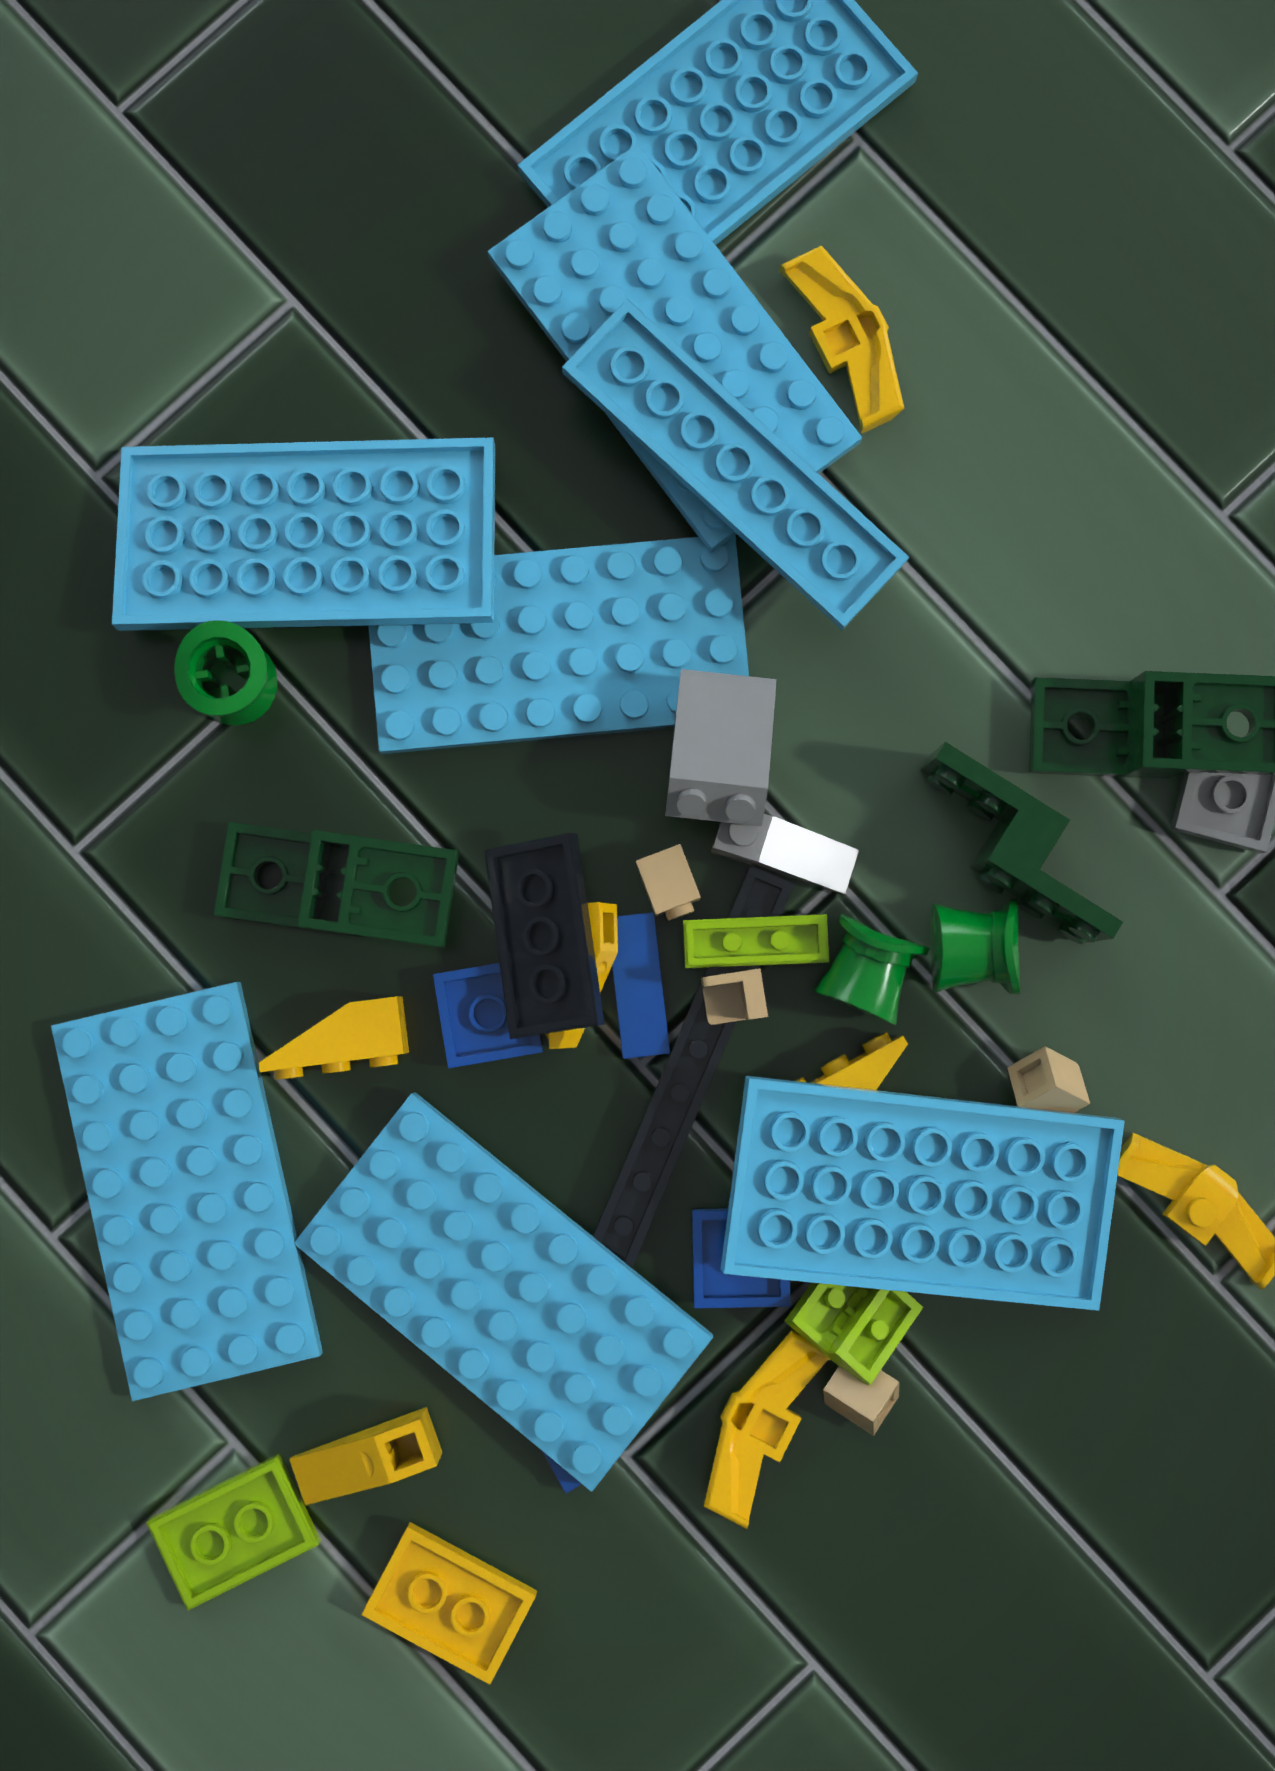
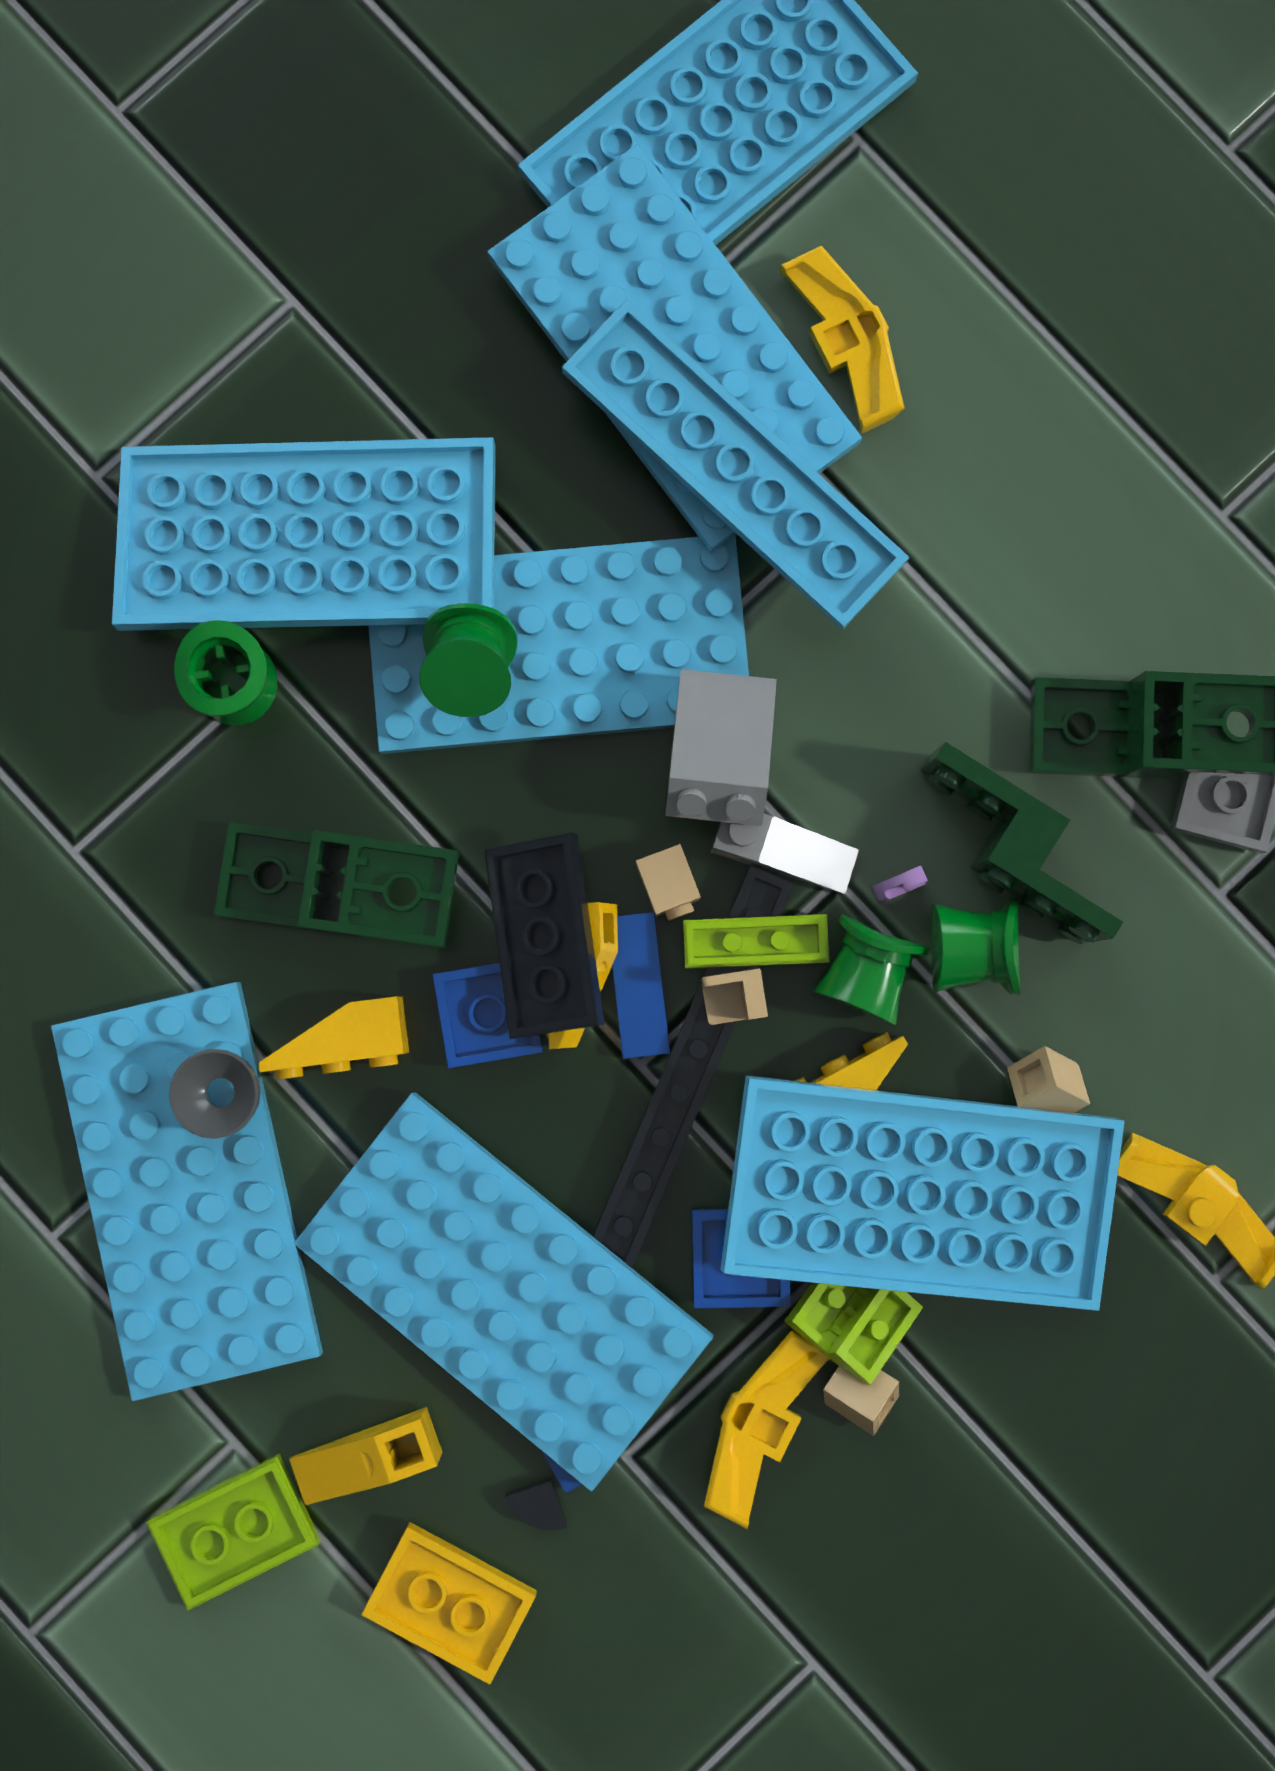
none -> dark grey piece [169,1049,261,1139]
none -> green hat [419,603,518,717]
none -> black tile [505,1477,567,1530]
none -> lavender tile [871,866,928,903]

